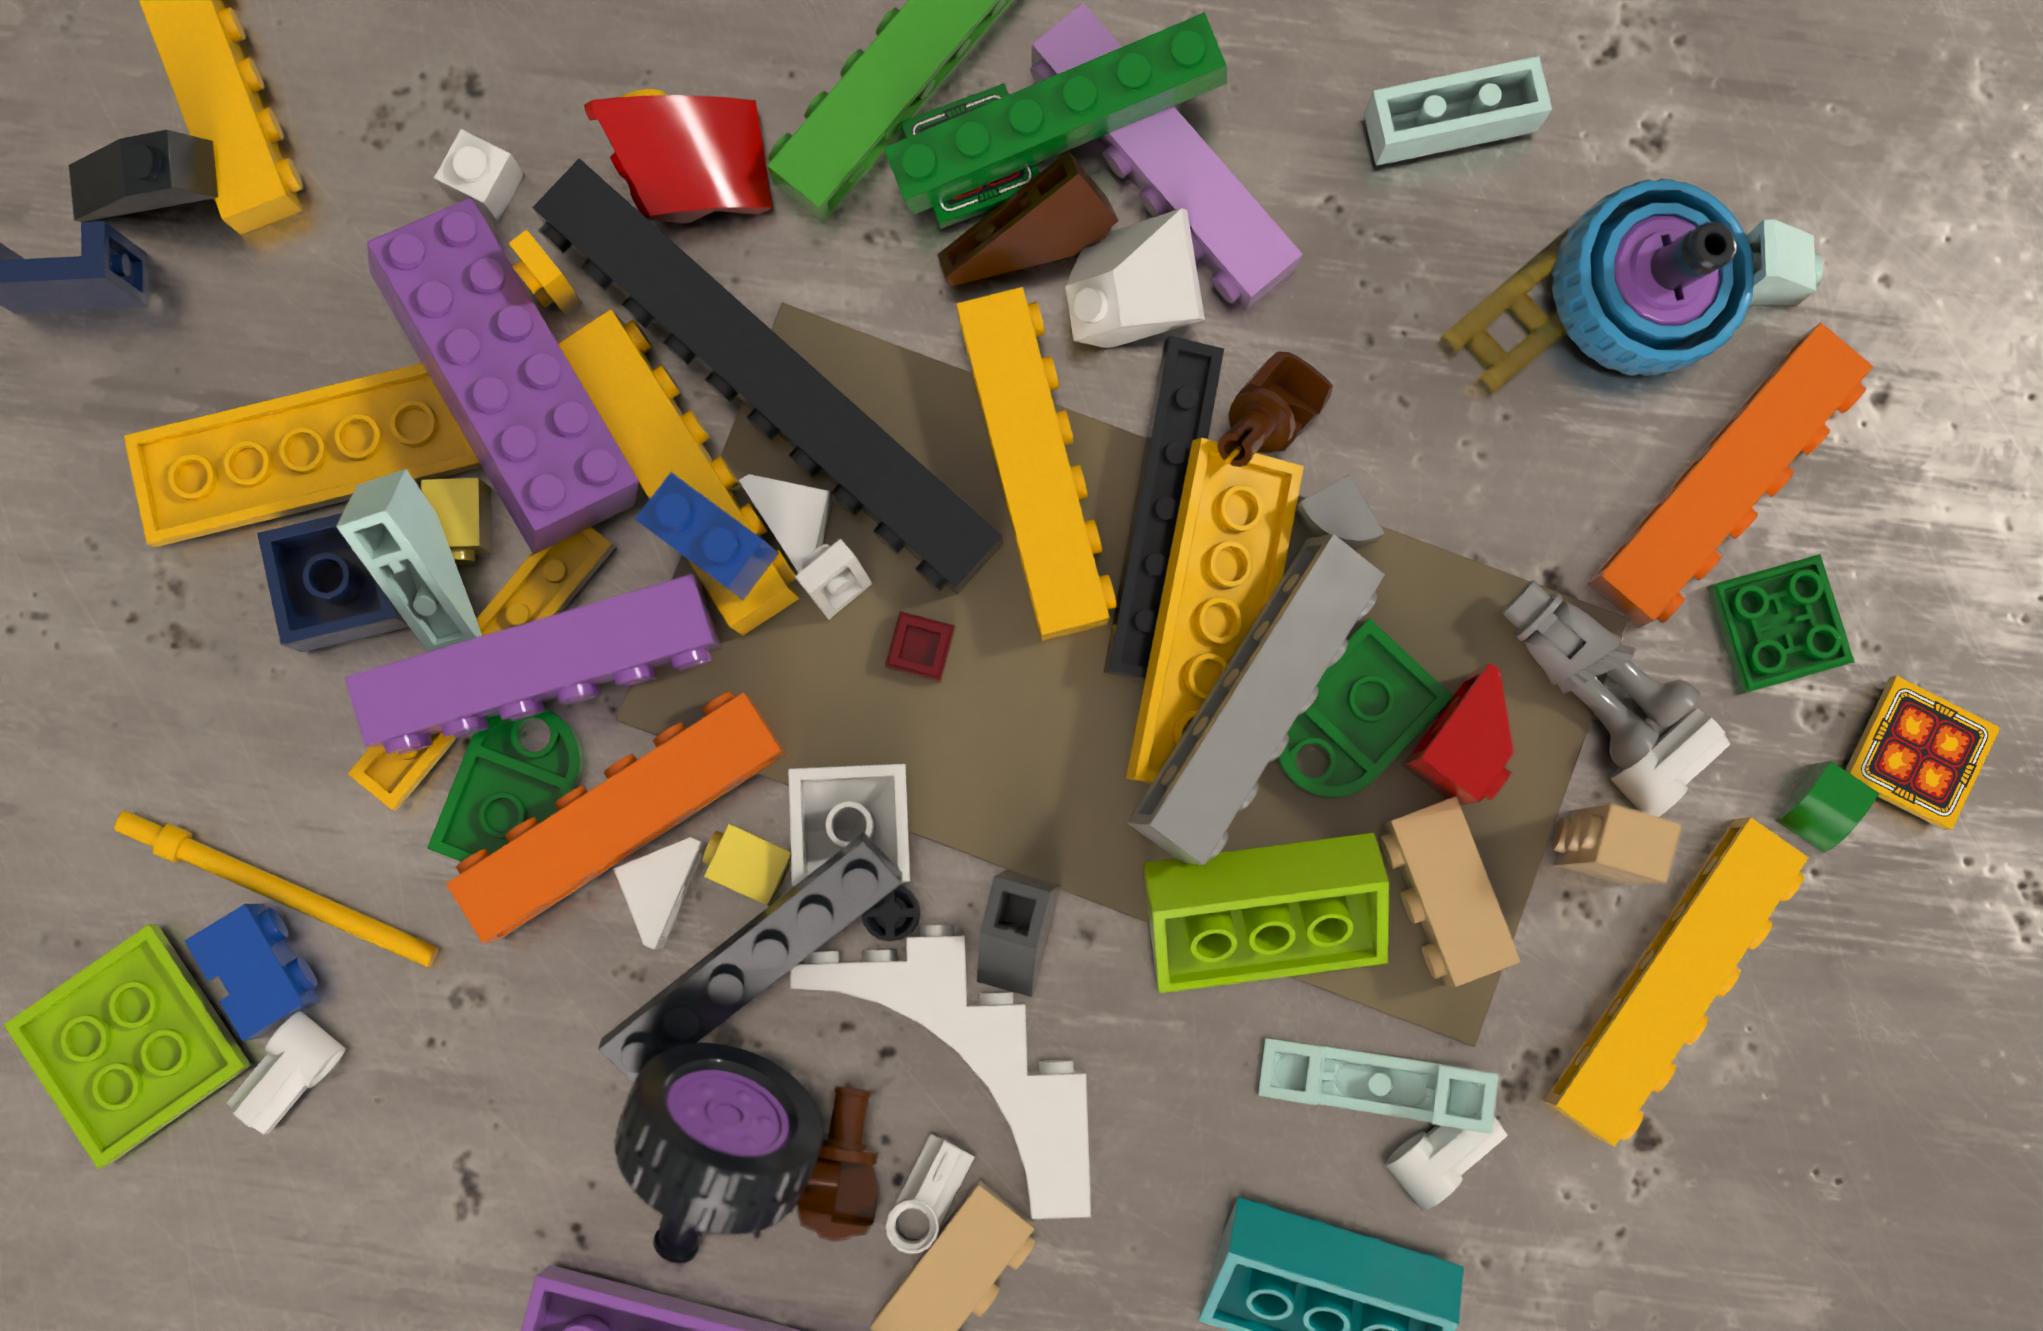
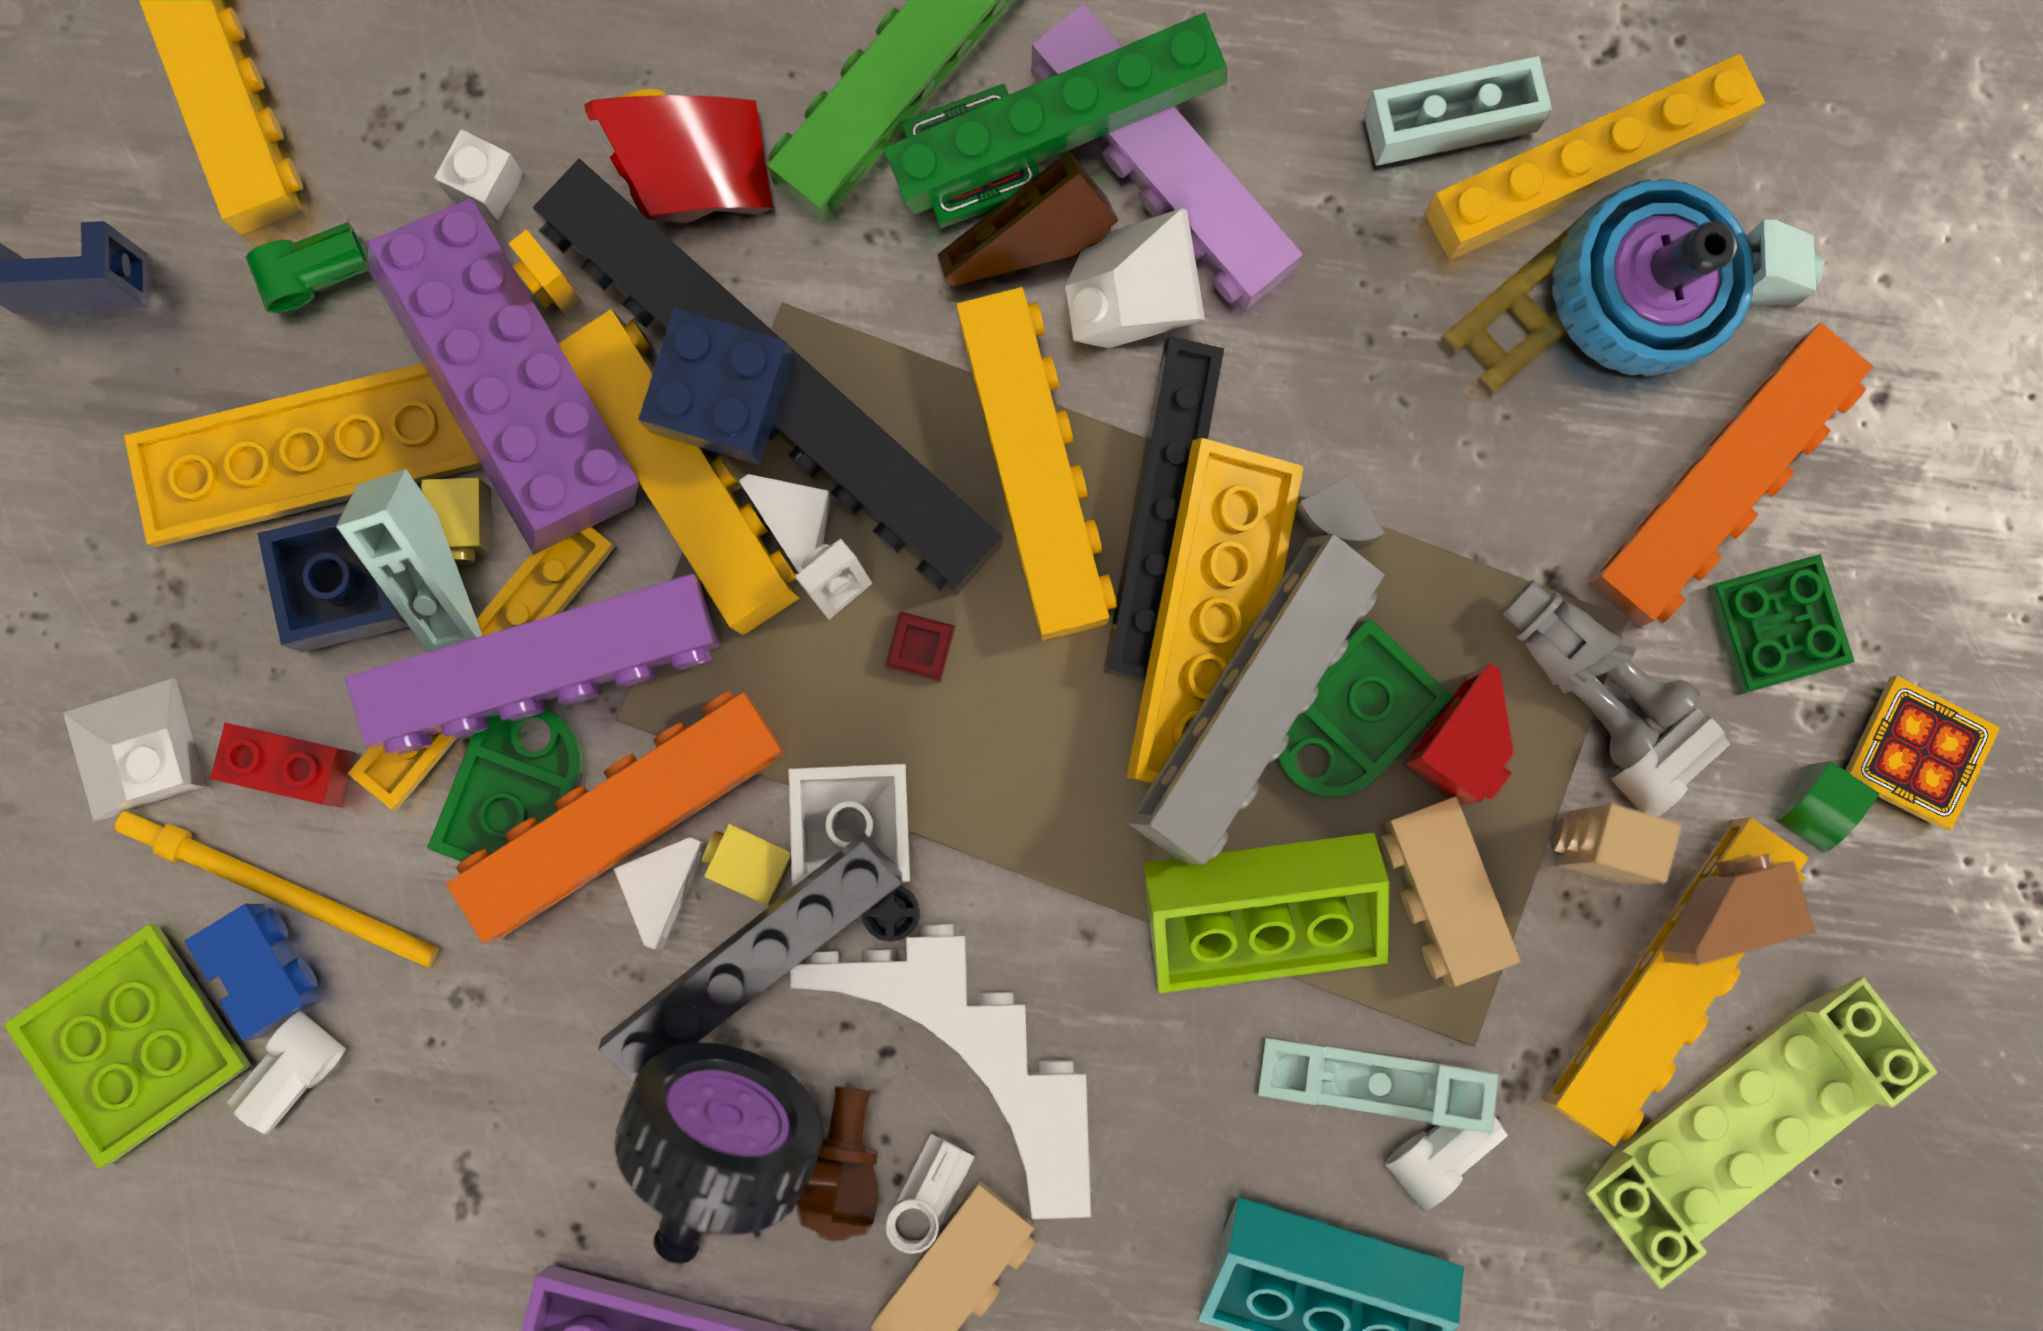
black slope [69,130,218,222] -> none
blue brick [635,472,778,600] -> none
dark grey slope [977,870,1061,997] -> none
reddish brown piece [1217,351,1333,467] -> none
none -> white slope [63,678,207,821]
none -> red brick [210,722,356,808]
none -> green piece [246,222,369,313]
none -> dark blue brick [638,308,794,465]
none -> yellow brick [1424,53,1766,261]
none -> yellowish green slope [1584,977,1938,1289]
none -> medium nougat slope [1662,853,1816,965]

